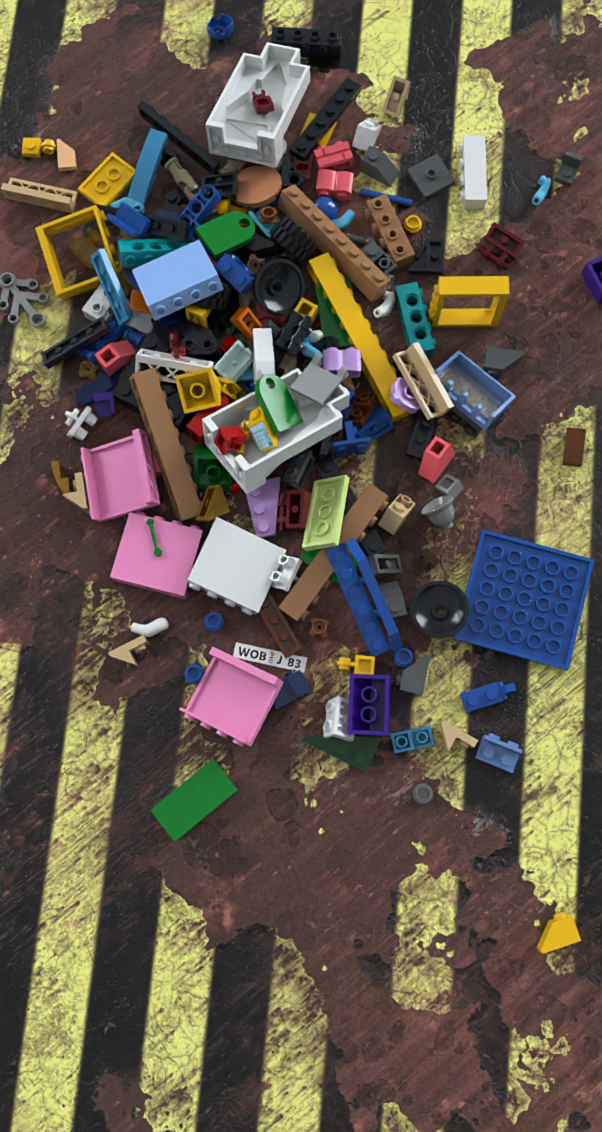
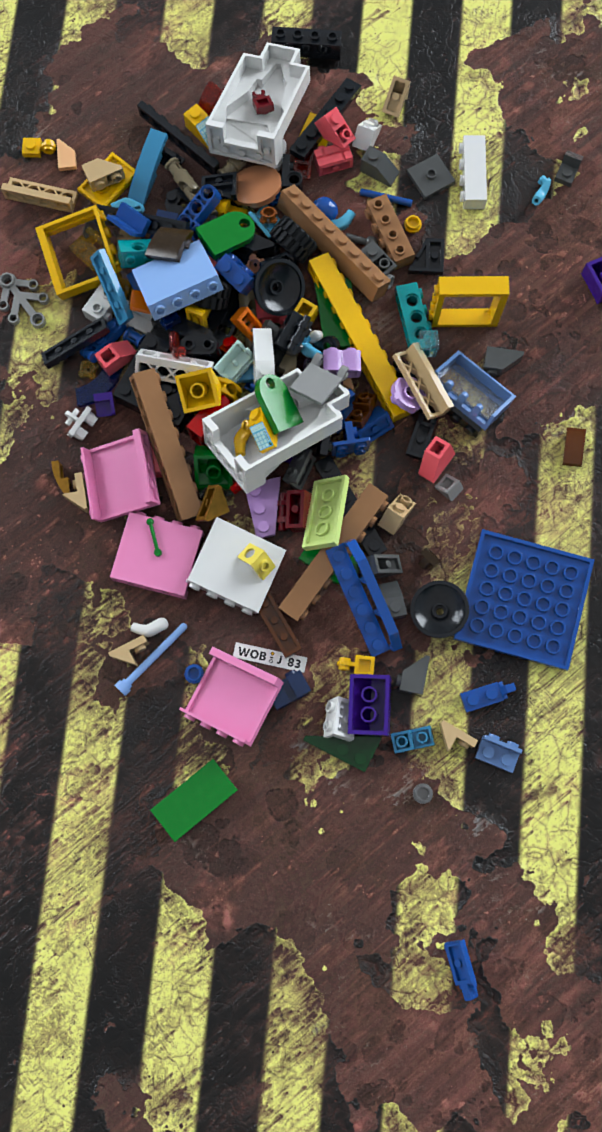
blue plate [204,612,224,631] -> none
blue hair [207,13,233,40] -> none
red brick [214,425,247,455] -> none
white hips [270,555,302,592] -> none
dark orange plate [309,617,330,638] -> none
coral brick [316,169,354,201] -> none
white arm [373,291,396,318] -> none
blue plate [394,648,413,667] -> none
light grey hat [421,495,455,530] -> none
dark red brick [477,222,525,270] -> none
yellow slope [537,912,581,954] -> none
none -> tan slope [81,158,125,192]
none -> light blue piece [114,623,187,696]
none -> dark brown slope [145,227,194,262]
none -> yellow slope [183,103,209,149]
none -> clear red slope [198,81,223,116]
none -> light yellow bracket [238,543,276,580]
none -> coral slope [314,107,356,149]
none -> clear light blue bracket [419,330,439,357]
none -> blue hinge [444,939,478,1001]

